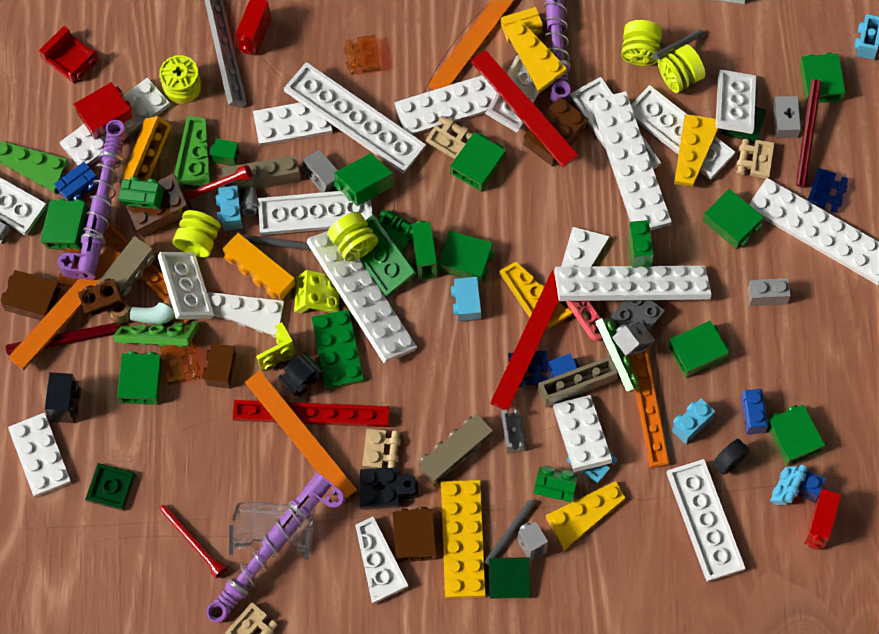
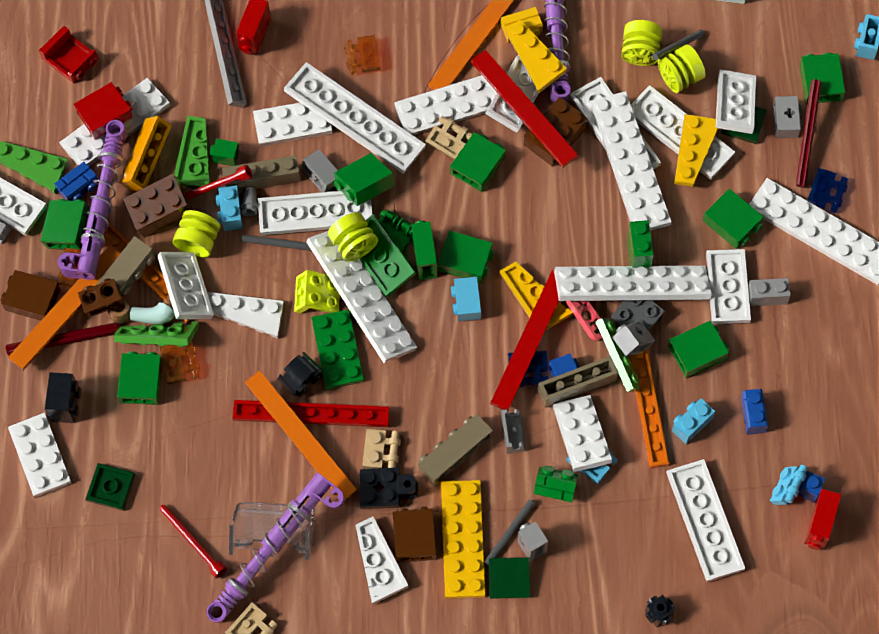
green brick [118,177,164,209] -> none
neon yellow wheel [159,55,201,104] -> none
reddish brown brick [203,343,236,389] -> none
light orange brick [223,233,296,301] -> none
neon yellow bracket [256,322,296,371] -> none
yellow wing [546,481,625,551] -> none
white wing [561,227,609,267] -> none
black tyre [712,439,750,475] -> none
tan plate [736,139,774,179] -> none
green brick [767,404,825,466] -> none
none -> black brick [645,595,675,627]
none -> white plate [706,249,751,324]

